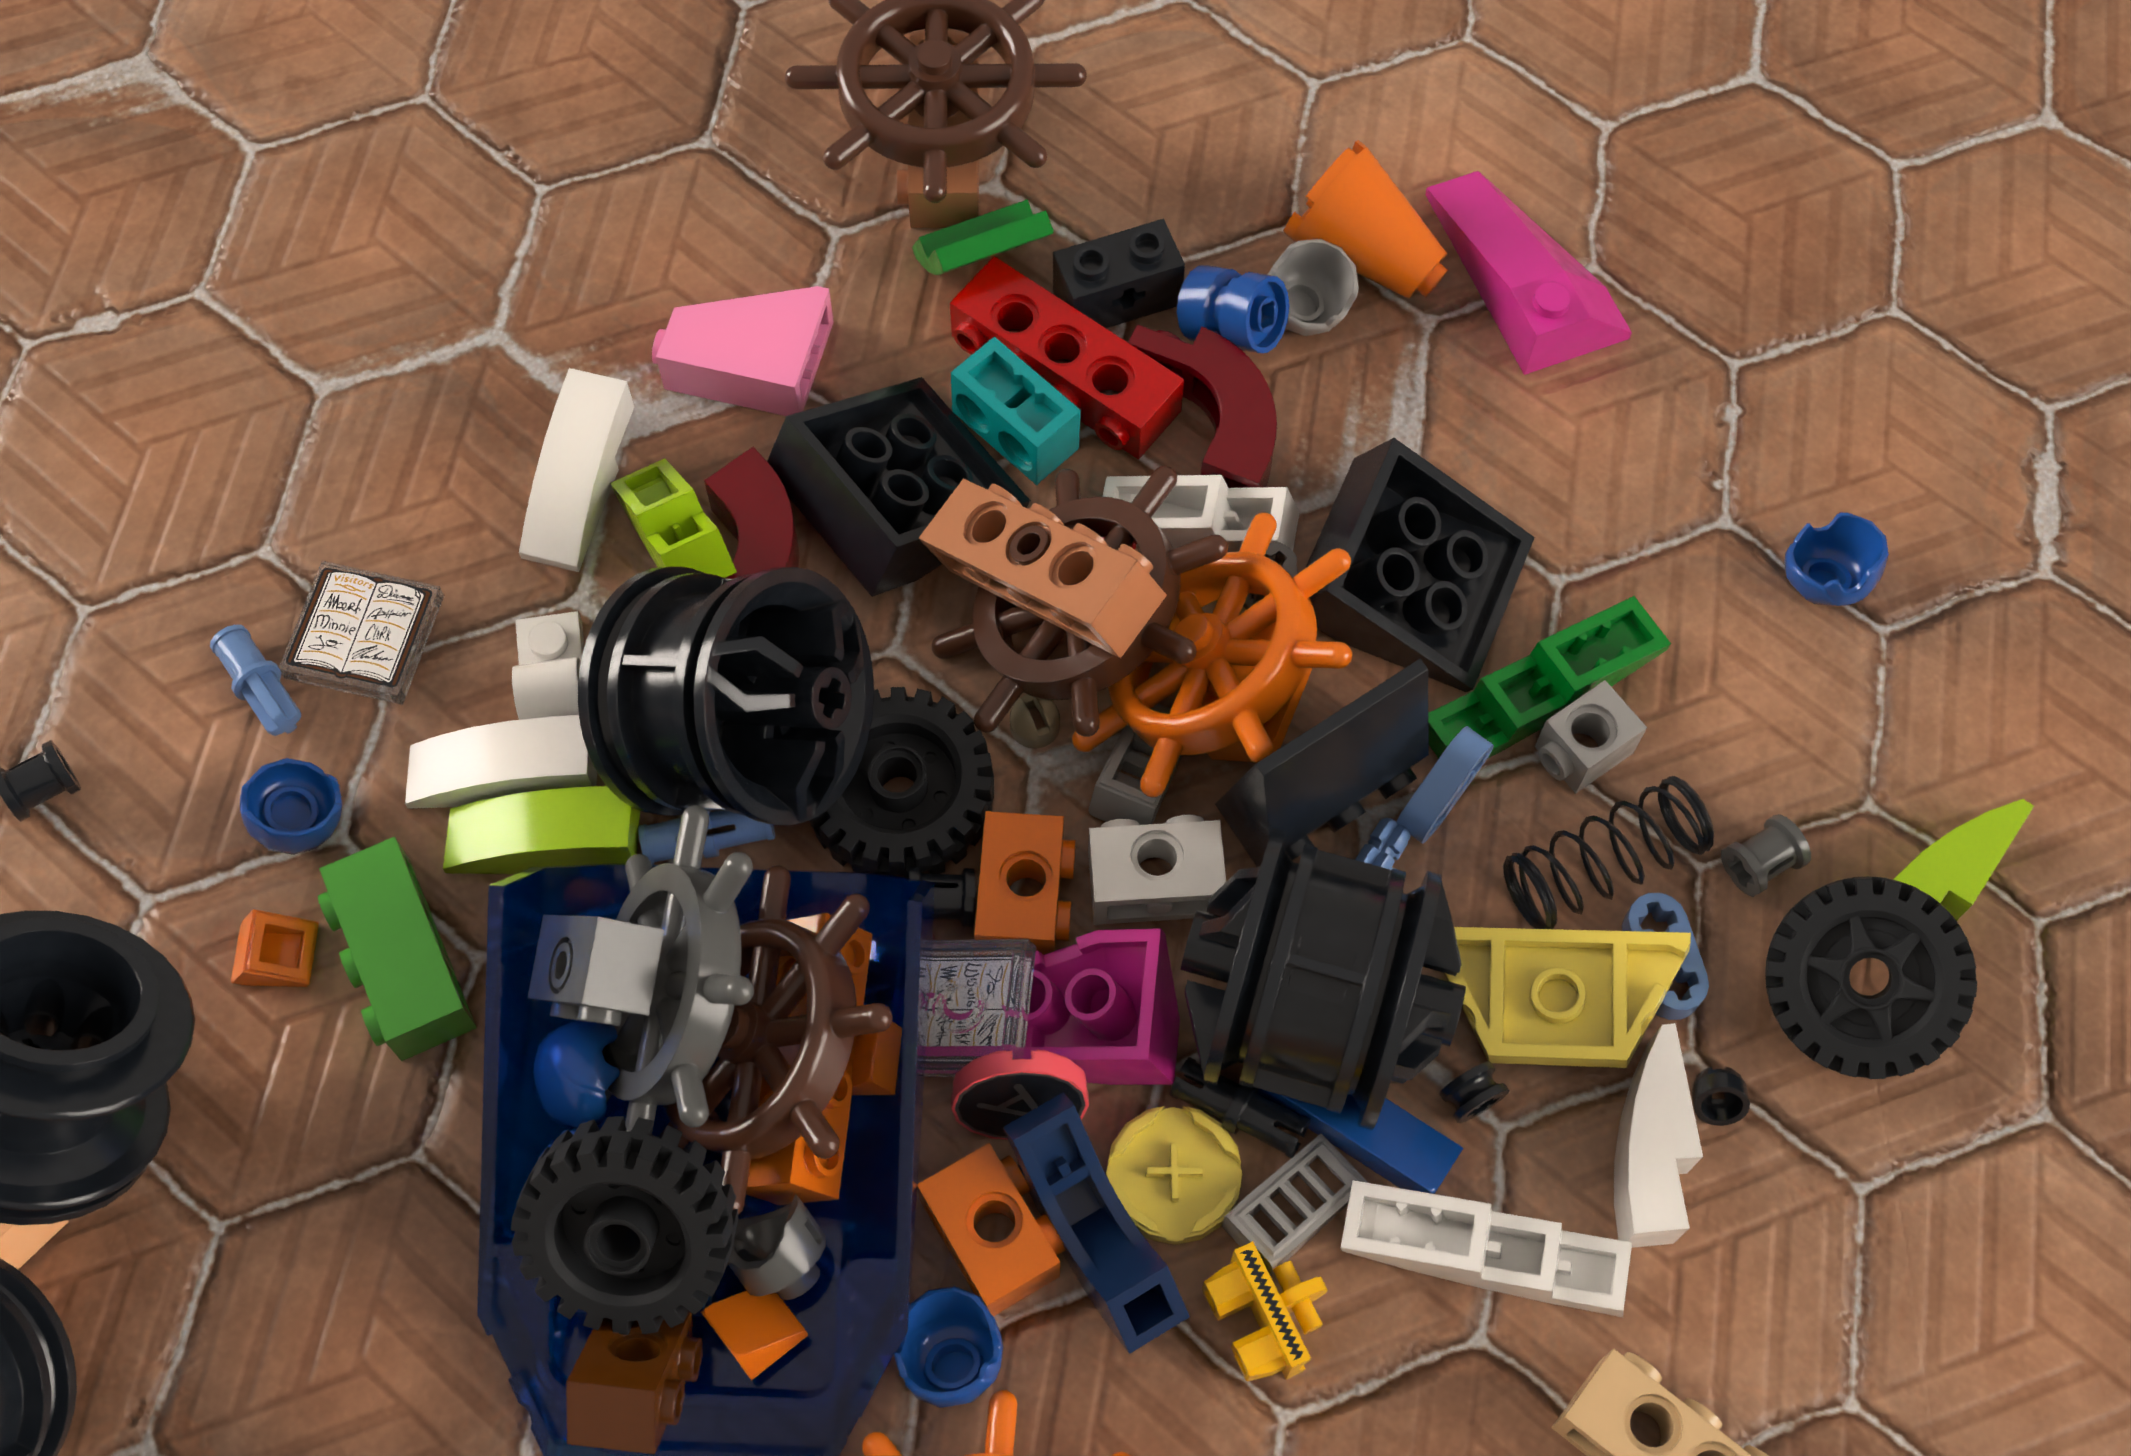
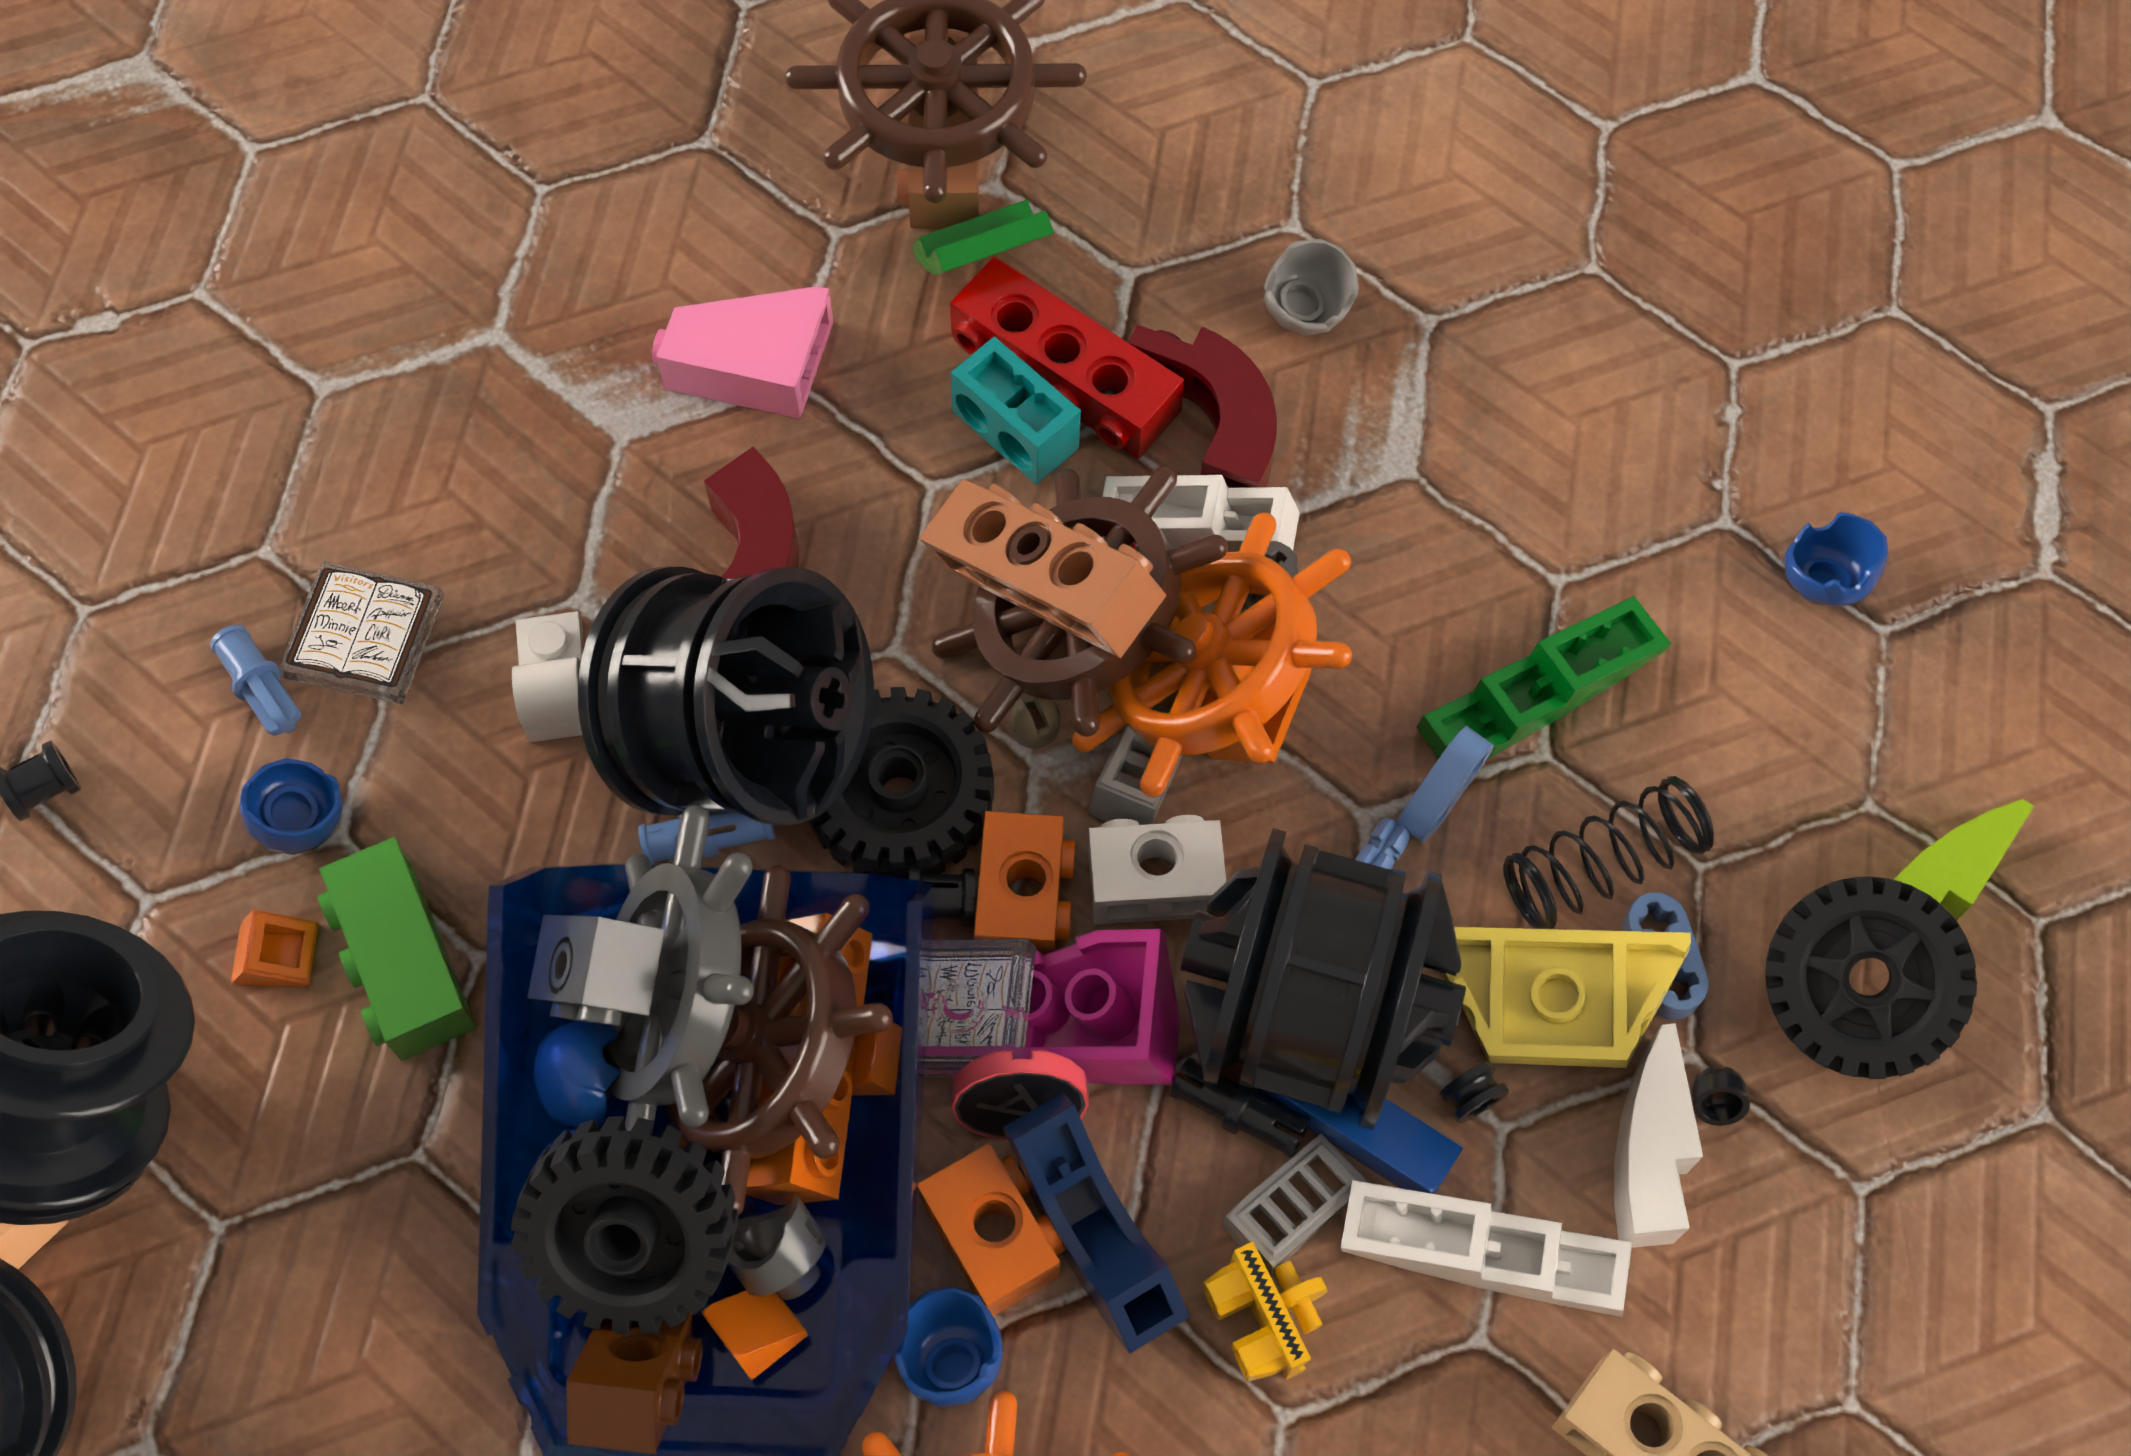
white slope [405,715,597,808] -> none
lime slope [443,786,640,875] -> none
white slope [519,368,634,572] -> none
lime slope [610,458,737,578] -> none
black slope [767,377,1031,597] -> none
black brick [1053,218,1185,328] -> none
light yellow tile [1106,1106,1242,1245] -> none
blue wheel [1177,265,1289,353] -> none
black slope [1215,658,1429,867] -> none
orange cone [1284,140,1448,299] -> none
black slope [1305,438,1535,692] -> none
dark pink wedge [1425,171,1632,375] -> none
light grey brick [1535,680,1647,794] -> none
dark grey bush [1721,814,1811,897] -> none

